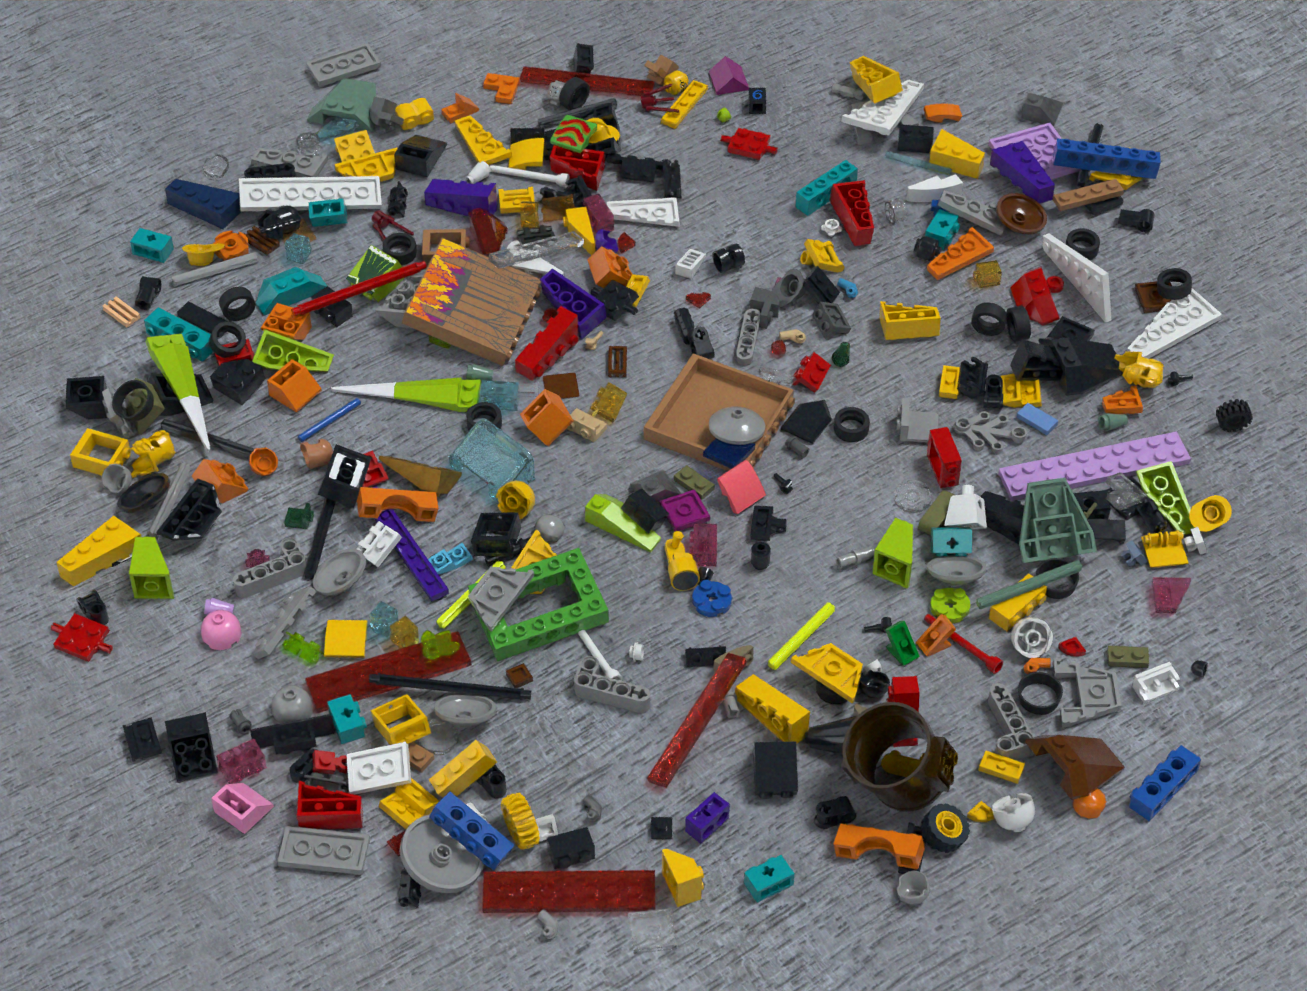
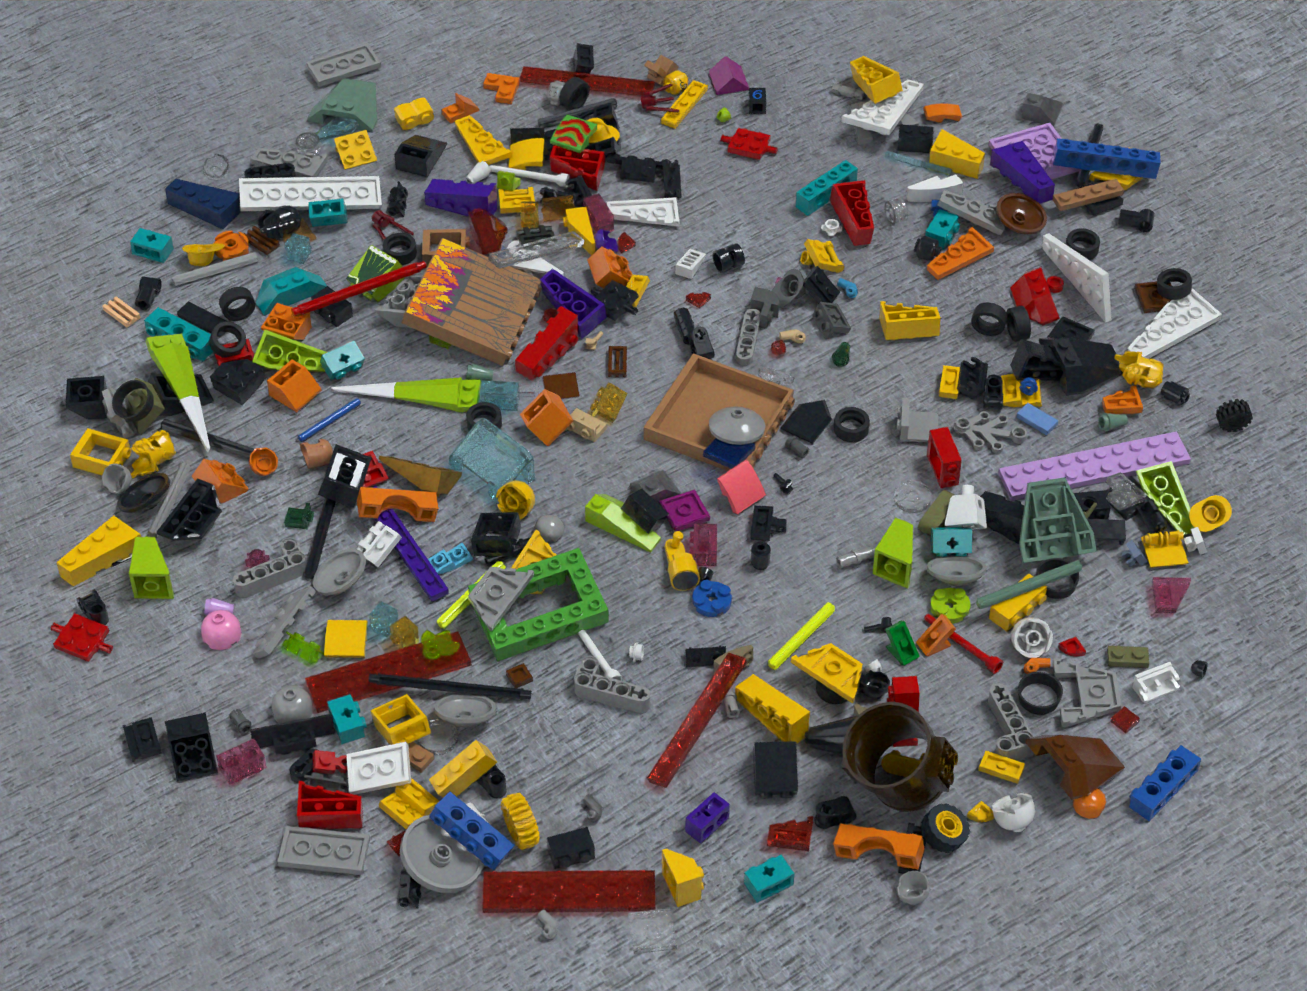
bright pink slope [211,783,274,834] -> none
yellow wing [334,148,398,182] -> none
dark grey brick [370,97,404,130] -> none
white tile [536,814,558,842] -> none
black plate [651,817,672,839] -> none
olive plate [674,465,715,500] -> none
red bracket [792,352,831,393] -> none
clear yellow brick [973,260,1002,288] -> none
black hand [1168,371,1193,386] -> none
none -> brick [320,341,365,380]
none -> lime bracket [497,171,521,191]
none -> clear red wing [767,816,814,851]
none -> blue plate [1019,378,1038,395]
none -> clear red tile [1110,706,1140,733]
none -> black brick [1161,381,1190,405]

